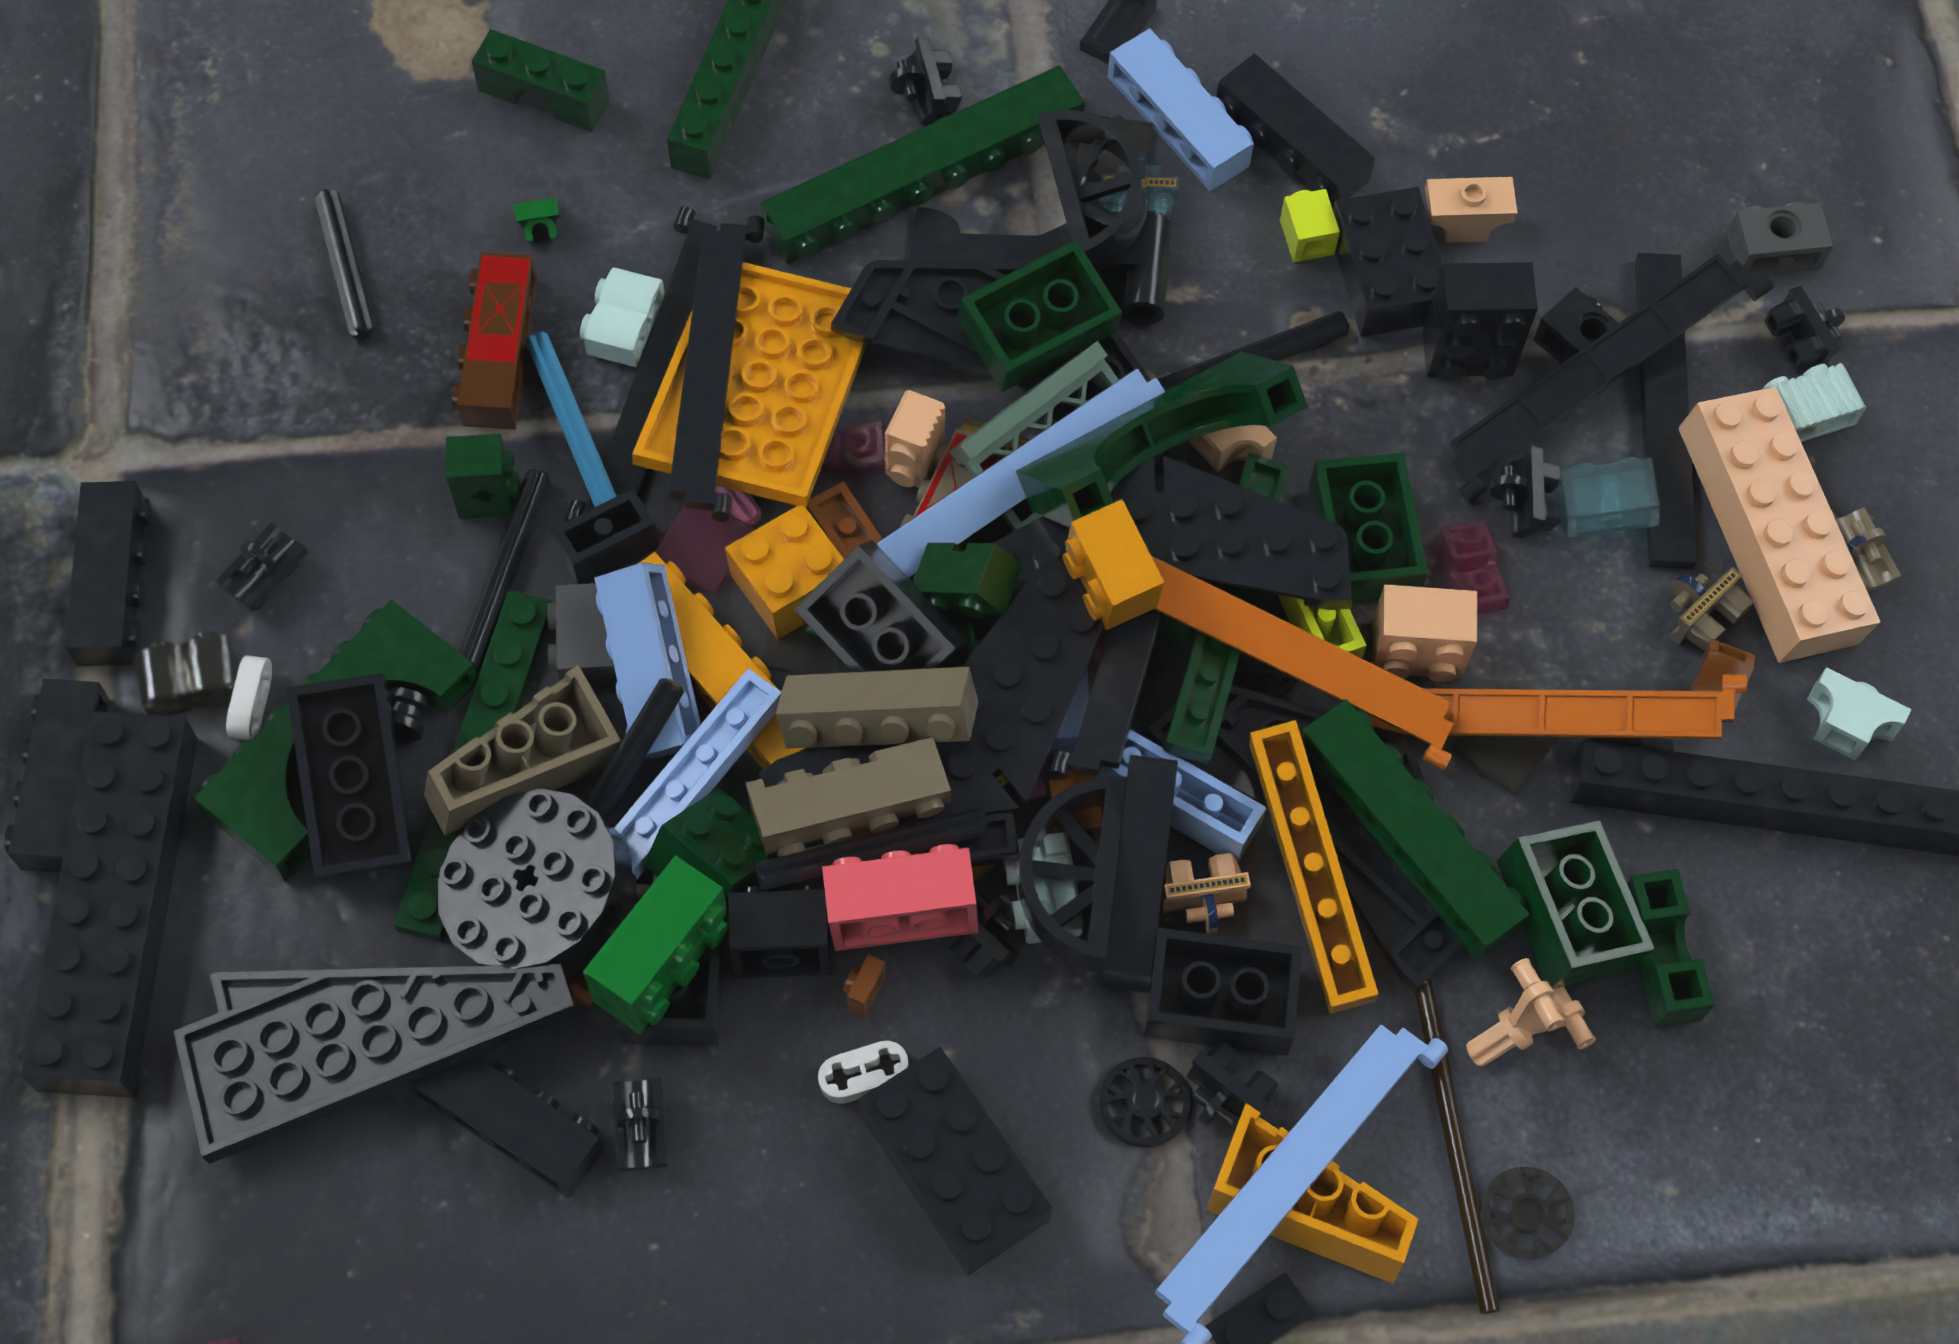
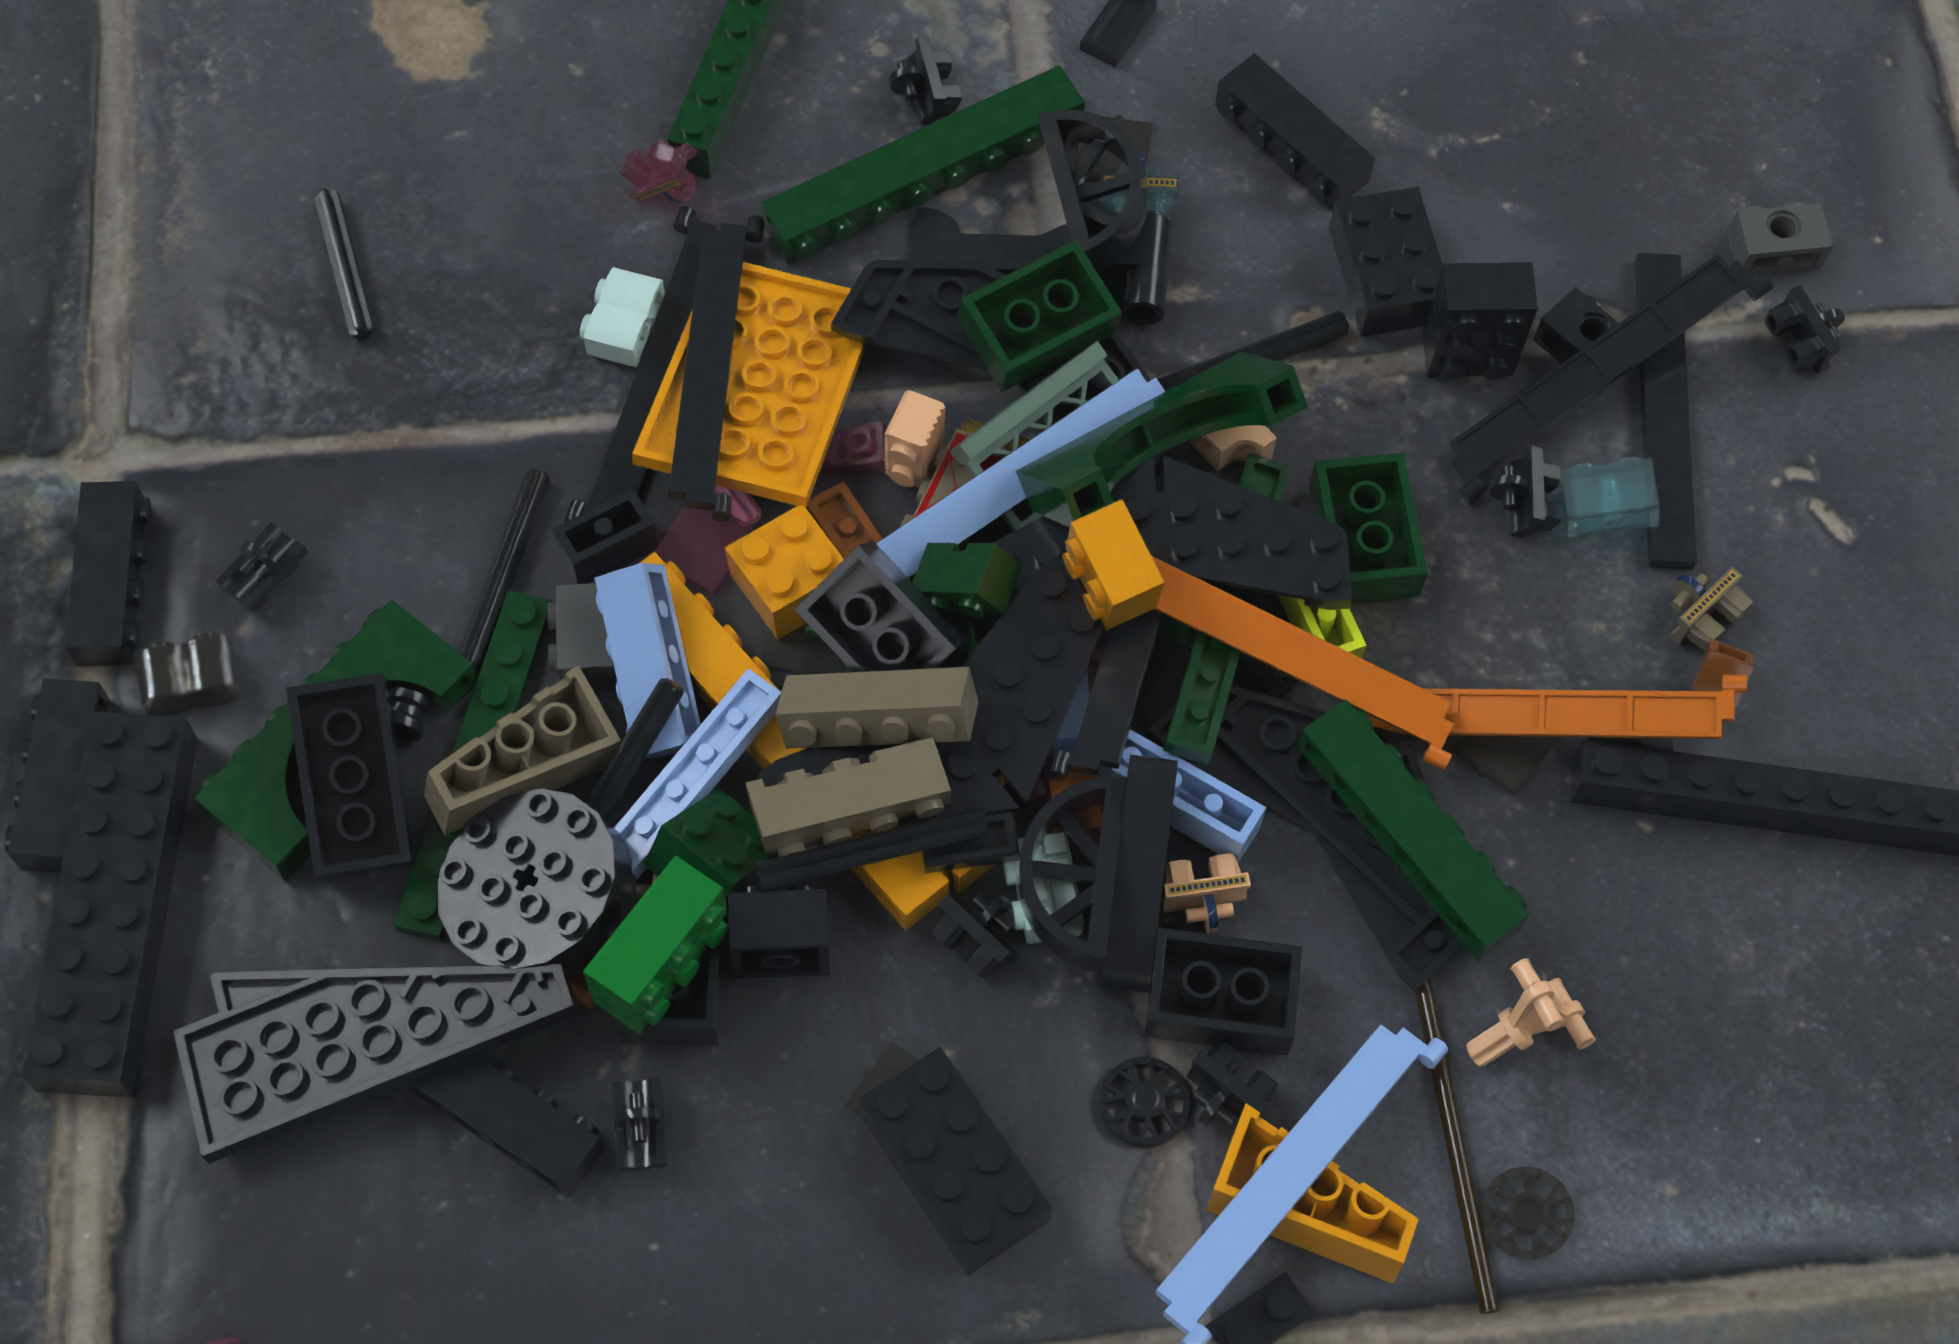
white beam [226,655,272,741] -> none
dark green brick [446,434,520,519] -> none
reddish brown brick [452,252,538,430] -> none
dark green arch [471,29,610,132] -> none
green tile [513,197,560,242] -> none
dark azure axle [526,332,616,507] -> none
white beam [818,1041,909,1104] -> none
coral brick [822,844,979,951] -> none
dark orange plate [843,954,886,1018] -> none
light blue brick [1107,28,1254,192] -> none
light orange brick [1249,720,1379,1015] -> none
neon yellow brick [1280,189,1340,263] -> none
light nougat brick [1371,585,1477,682] -> none
light nougat brick [1425,177,1518,243] -> none
clear pink slope [1440,519,1510,615] -> none
dark green brick [1496,820,1655,989] -> none
dark green arch [1627,869,1715,1029] -> none
light nougat brick [1678,387,1881,663] -> none
light aqua brick [1763,363,1866,442] -> none
light aqua brick [1807,667,1912,760] -> none
dark tan hips [1835,507,1901,592] -> none
none -> clear pink hips [619,139,697,203]

